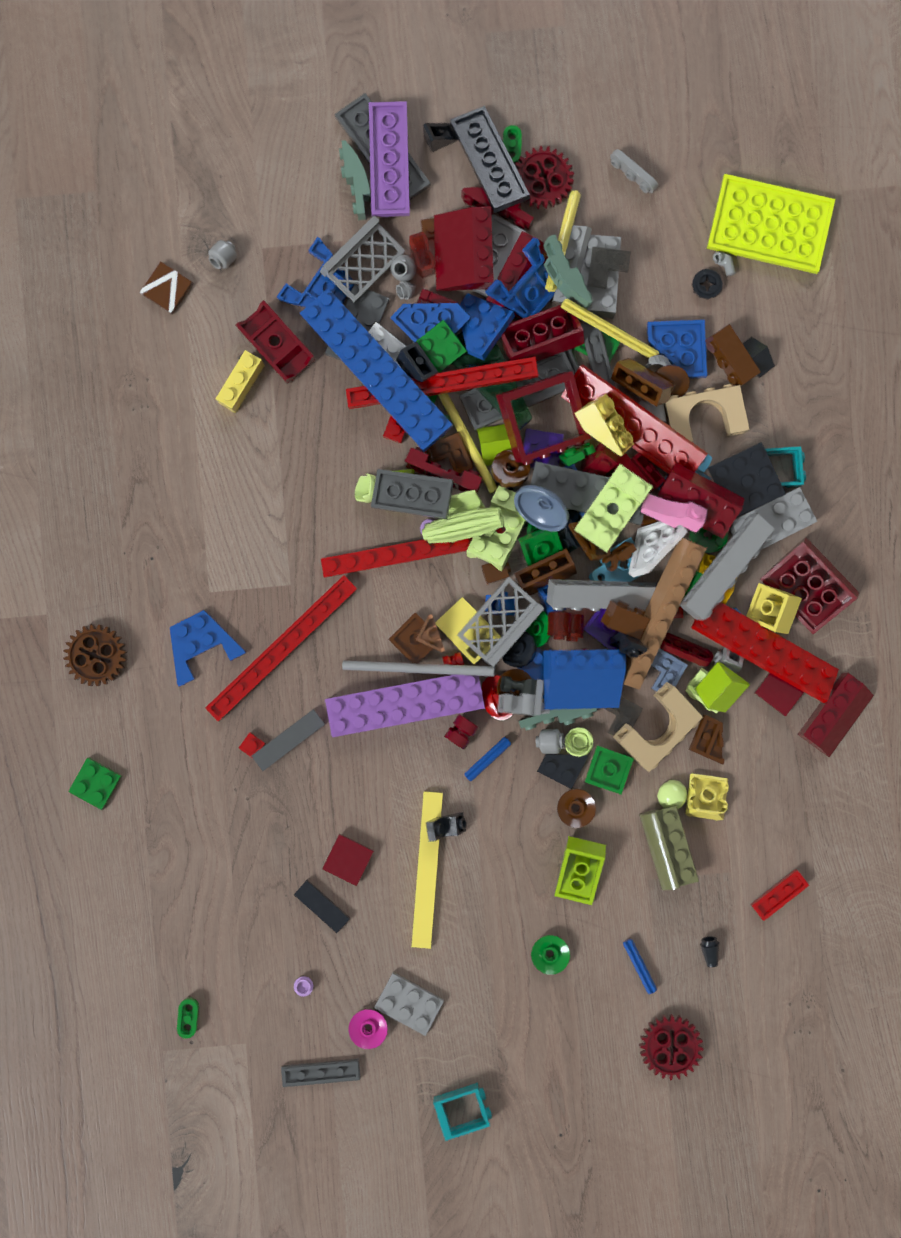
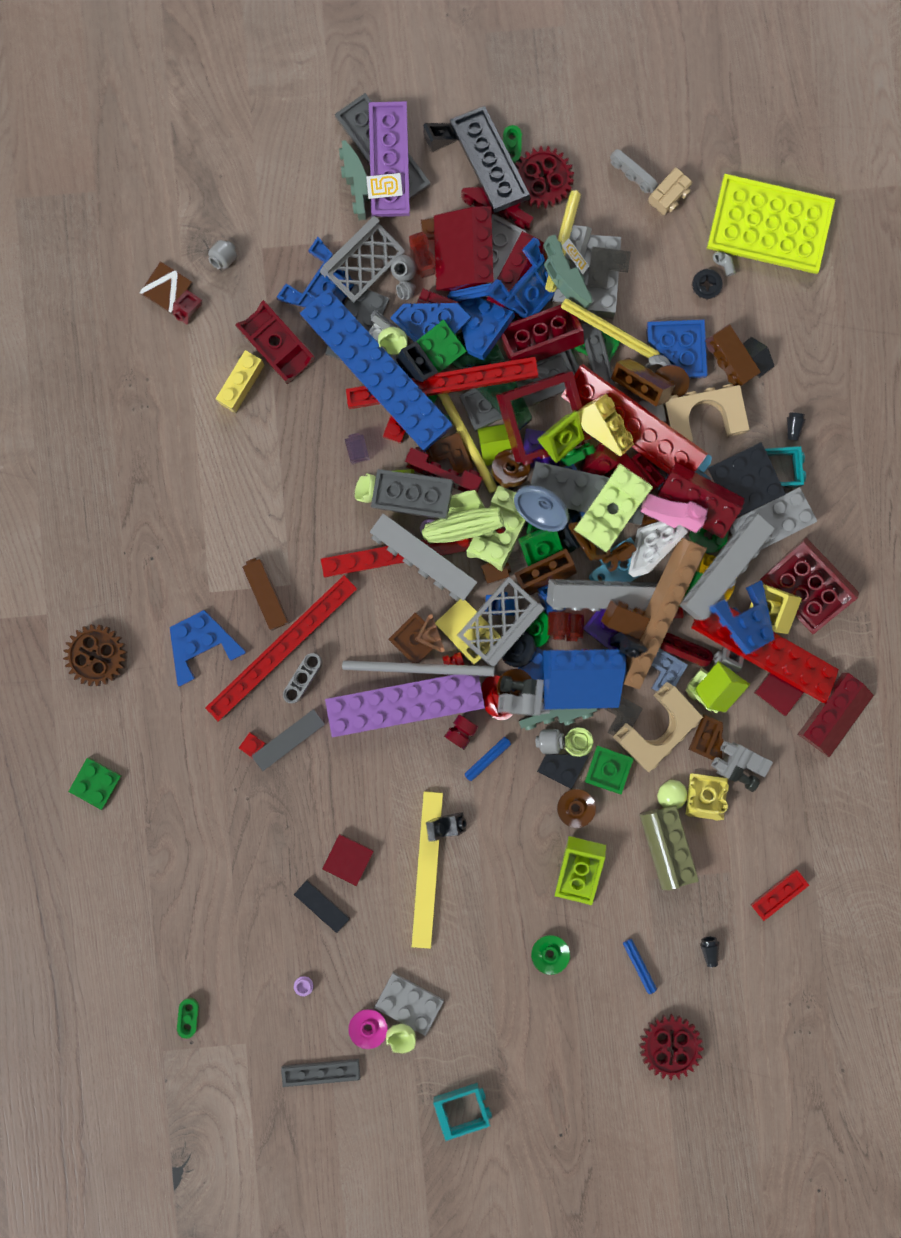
none -> dark red bracket [172,290,202,325]
none -> reddish brown brick [242,558,289,631]
none -> light grey beam [283,653,323,703]
none -> clear purple brick [345,433,370,464]
none -> white sticker [366,173,403,199]
none -> light grey brick [370,514,477,601]
none -> light grey tile [371,310,399,329]
none -> yellowish green hair [378,327,408,355]
none -> yellowish green hair [386,1024,416,1053]
none -> blue axle [447,283,492,302]
none -> lime slope [537,411,584,463]
none -> white sticker [562,238,589,274]
none -> tan brick [648,168,692,215]
none -> blue wing [709,580,775,655]
none -> light grey hips [711,741,773,792]
none -> black cone [787,412,806,441]

